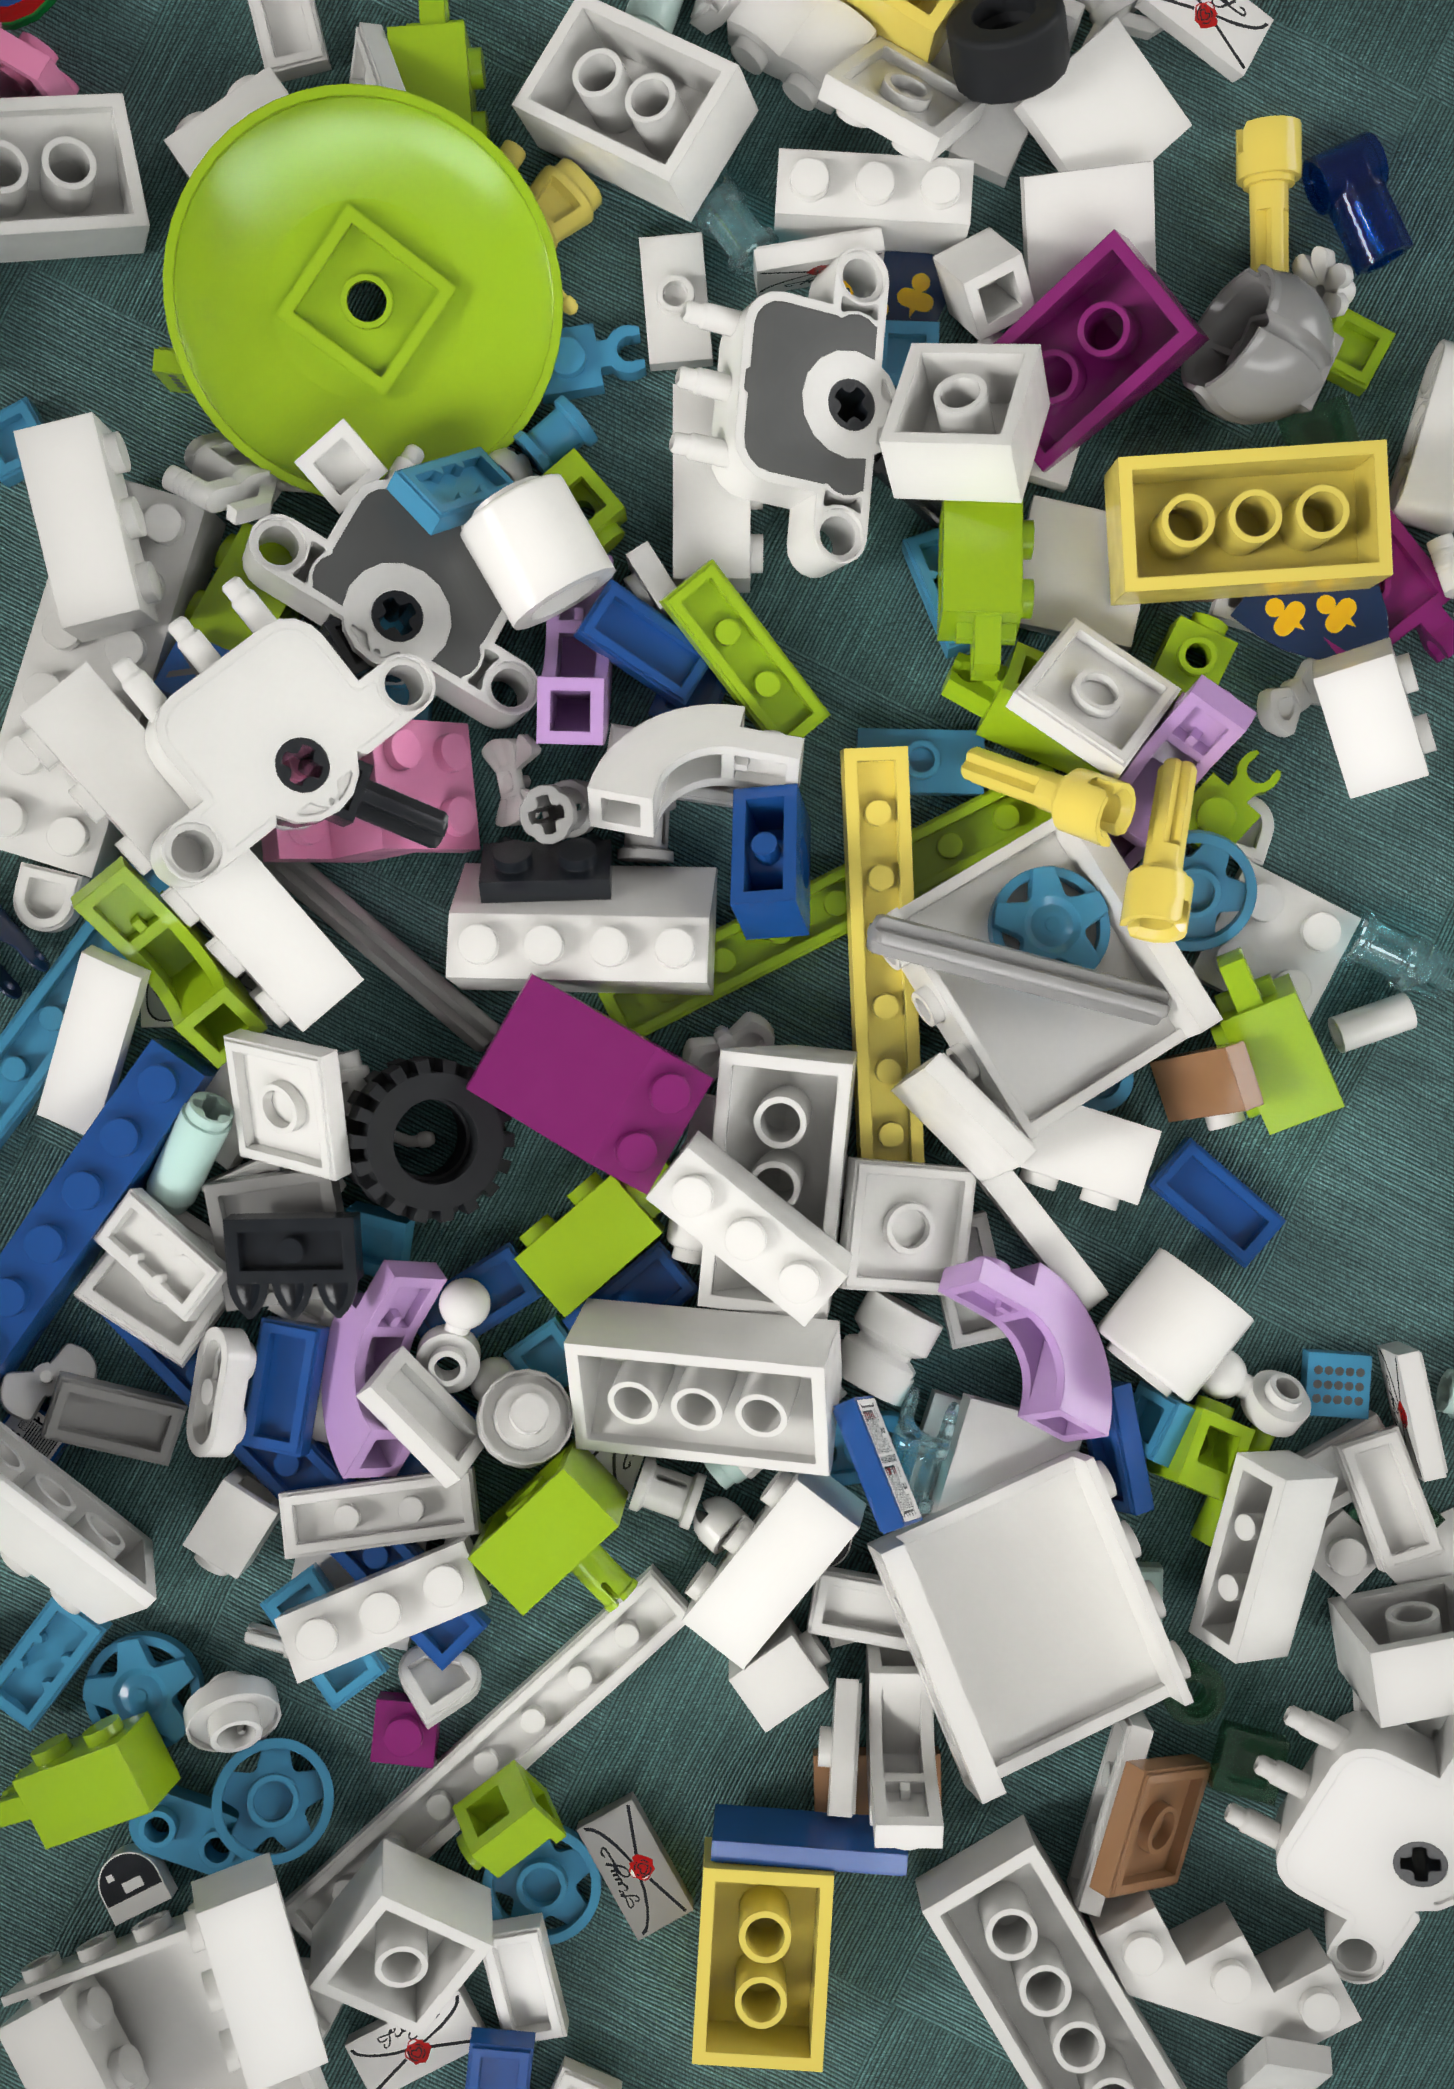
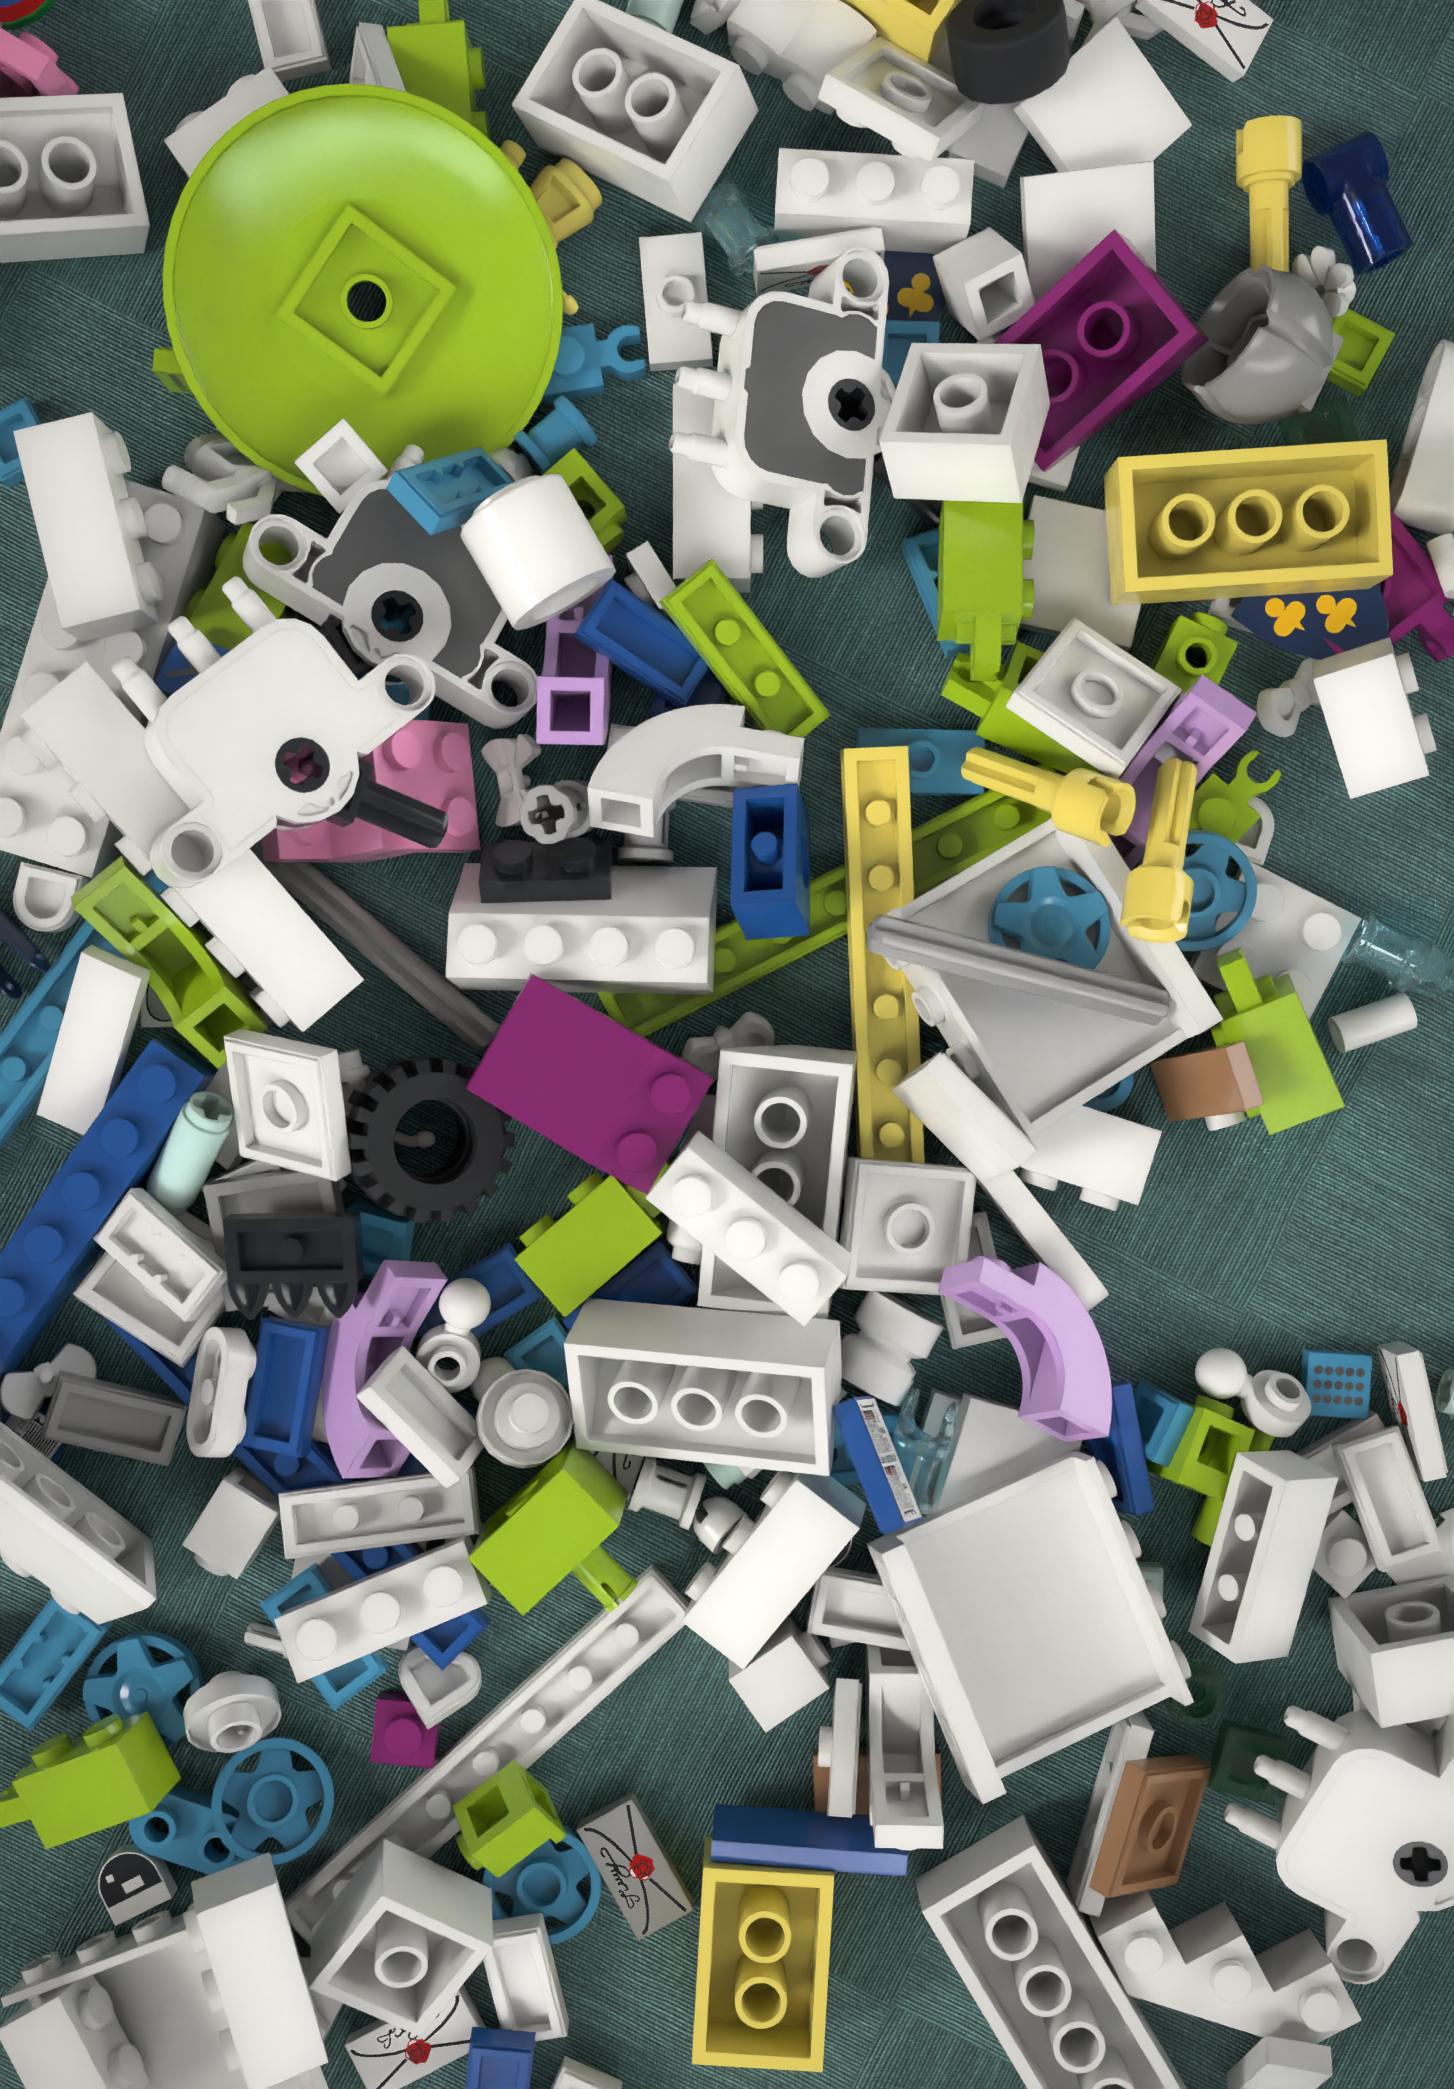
white piece [1097,1248,1254,1402] -> none
blue tile [1145,1136,1286,1269] -> none

